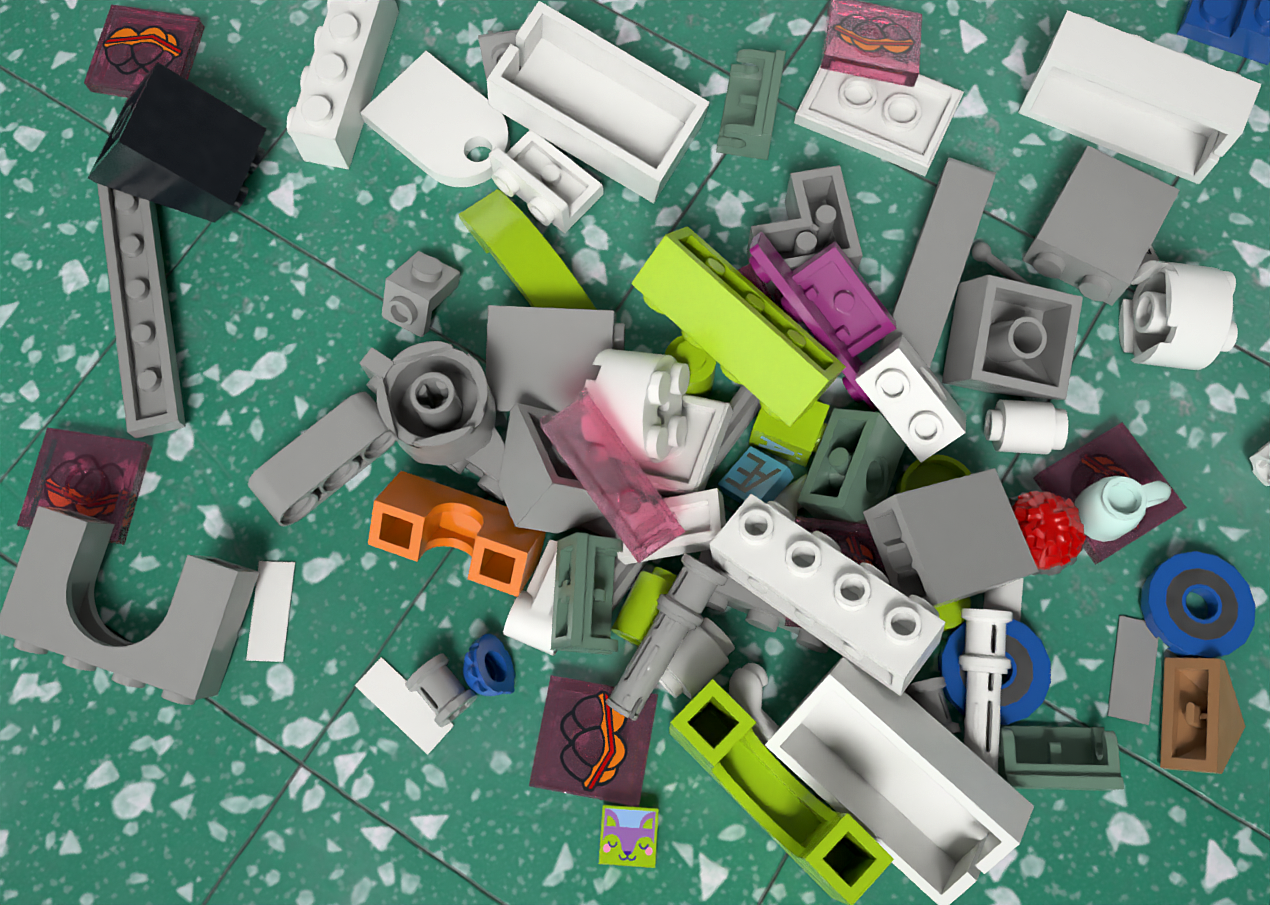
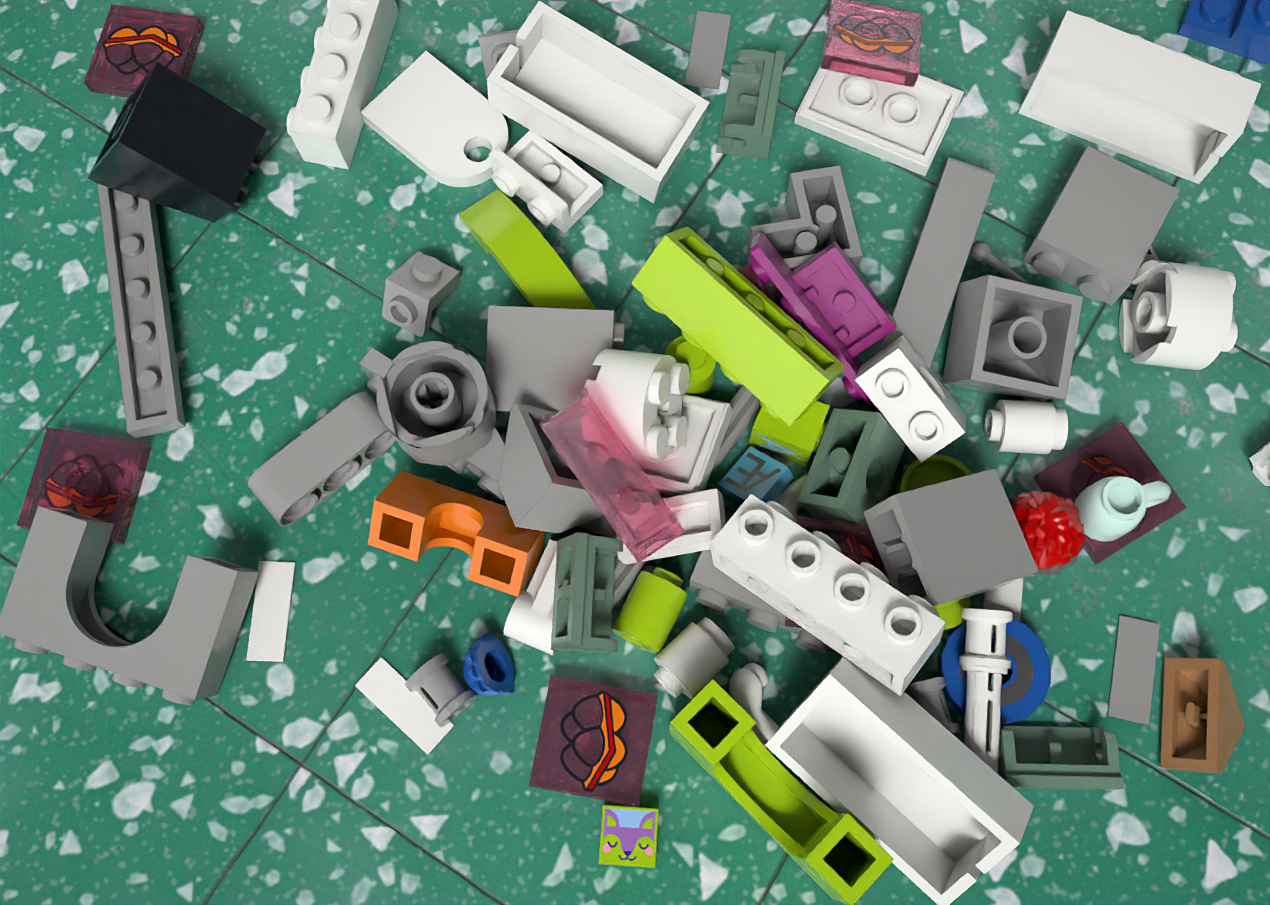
light grey pin [605,553,728,721] -> none
blue tile [1140,551,1256,658] -> none
none -> light grey sticker [684,10,731,90]

